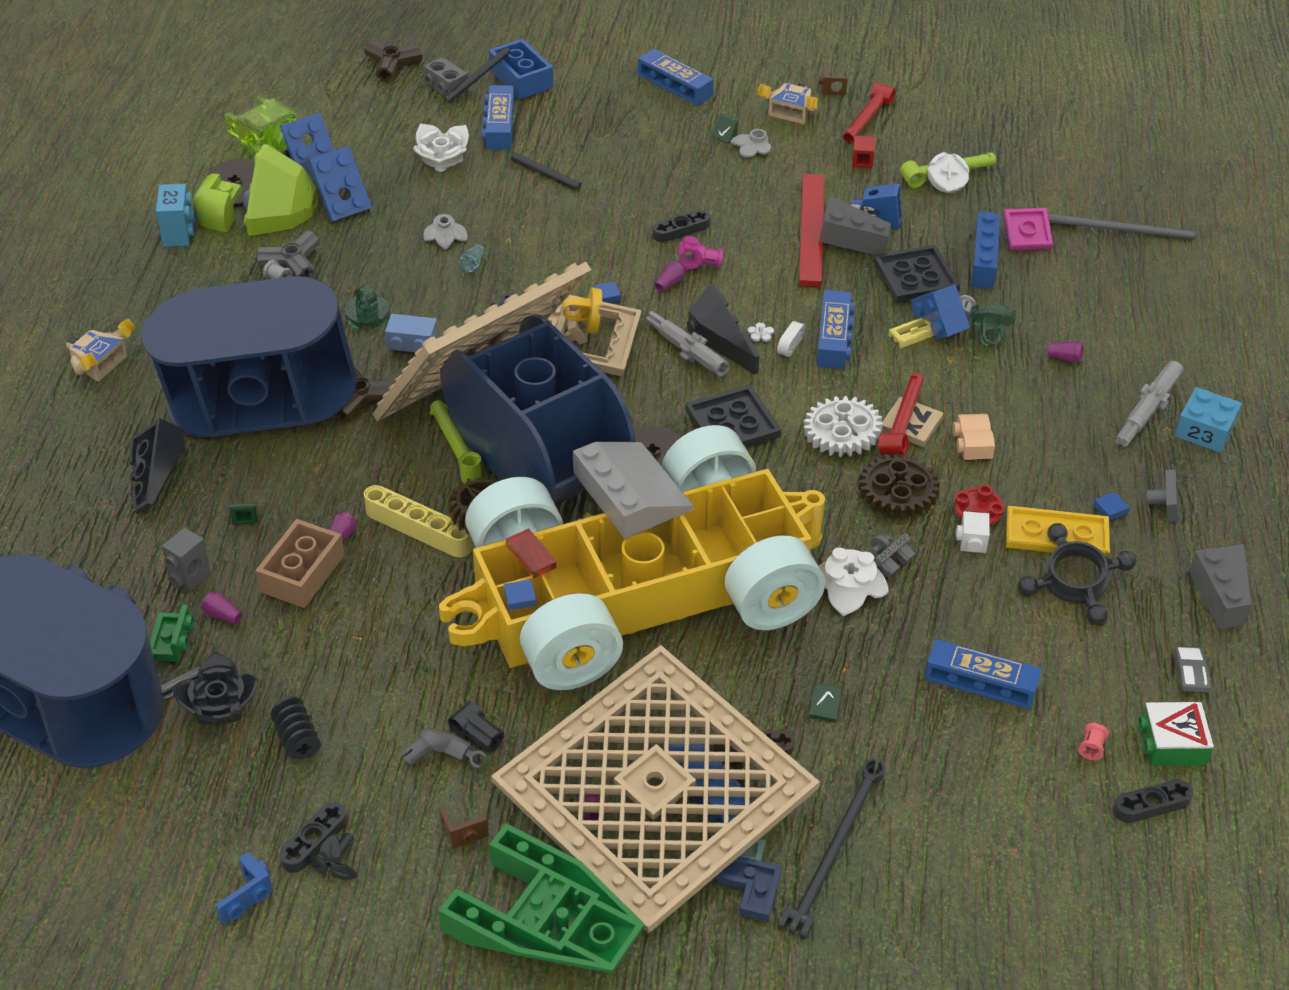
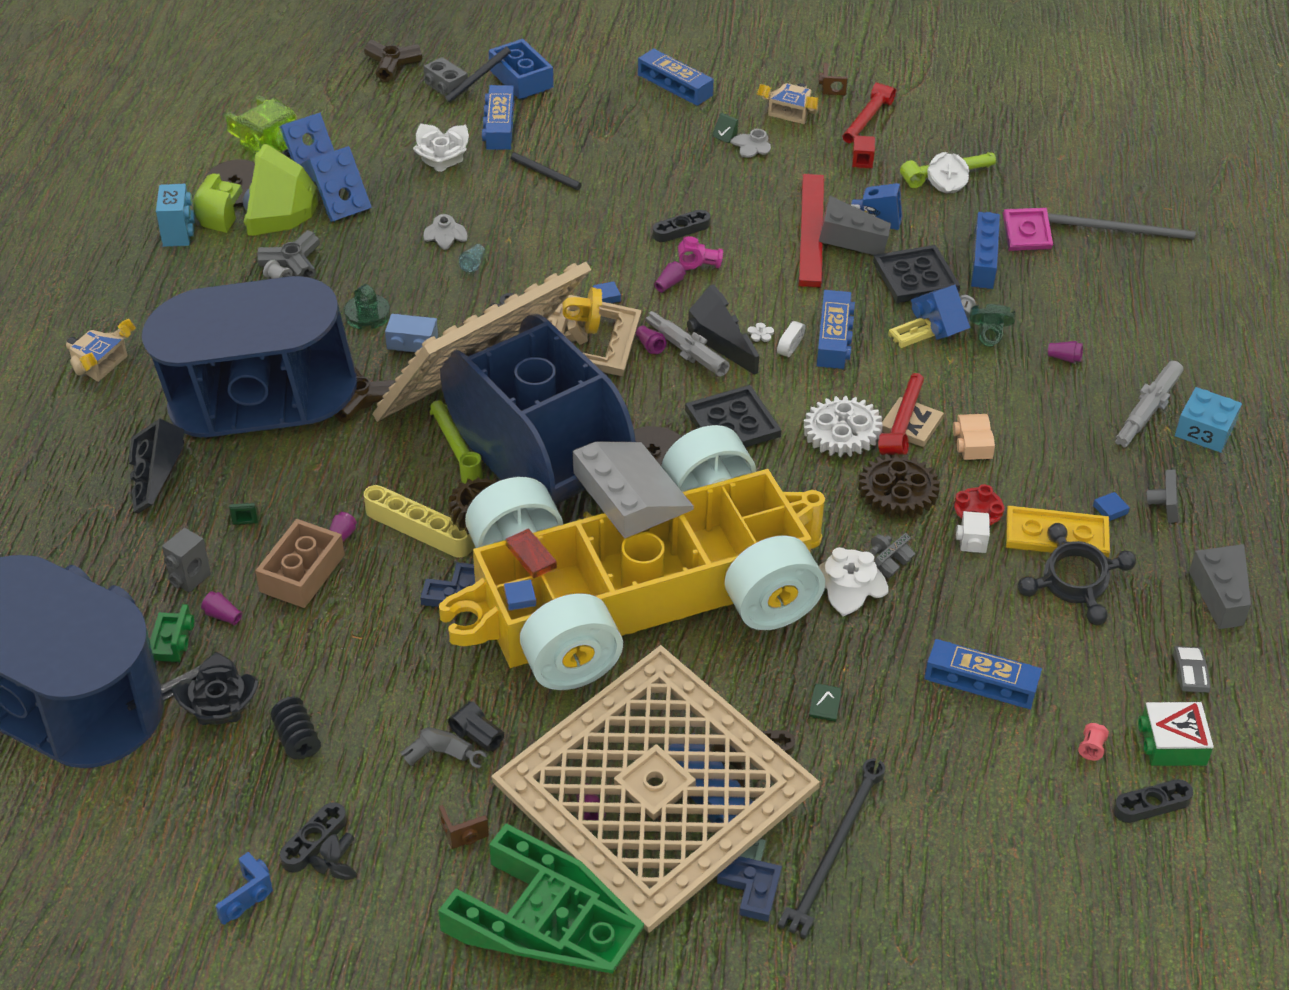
none -> dark blue plate [420,562,475,607]
none -> magenta cone [635,326,666,354]

